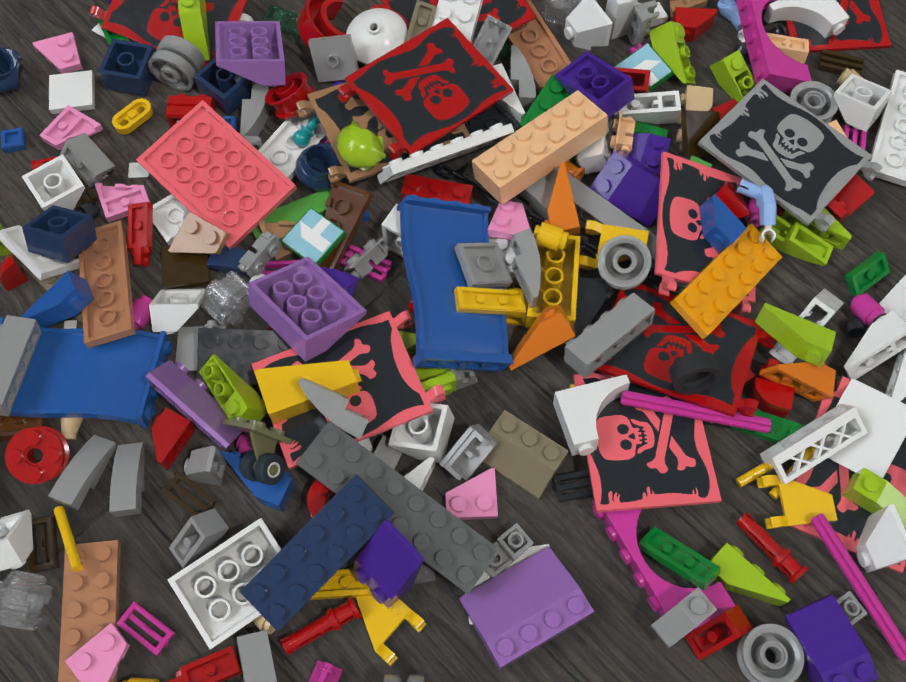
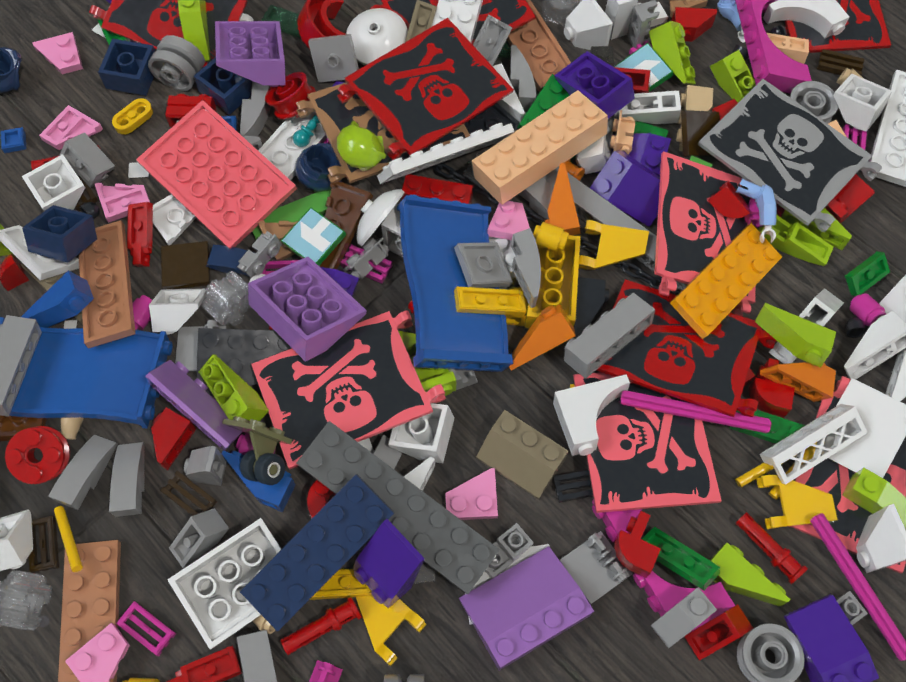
white tile [49,70,95,114] -> none
wing [168,212,230,255] -> none
yellow slope [254,360,362,424] -> none
light grey slope [298,377,369,439] -> none
light grey hinge [439,424,499,480] -> none
light grey wheel [598,235,651,290] -> none
black tyre [668,351,721,395] -> none
blue slope [699,194,747,253] -> none
none -> white dish [357,189,405,246]
none -> light grey hinge [560,531,633,604]
none -> red brick [615,511,661,578]

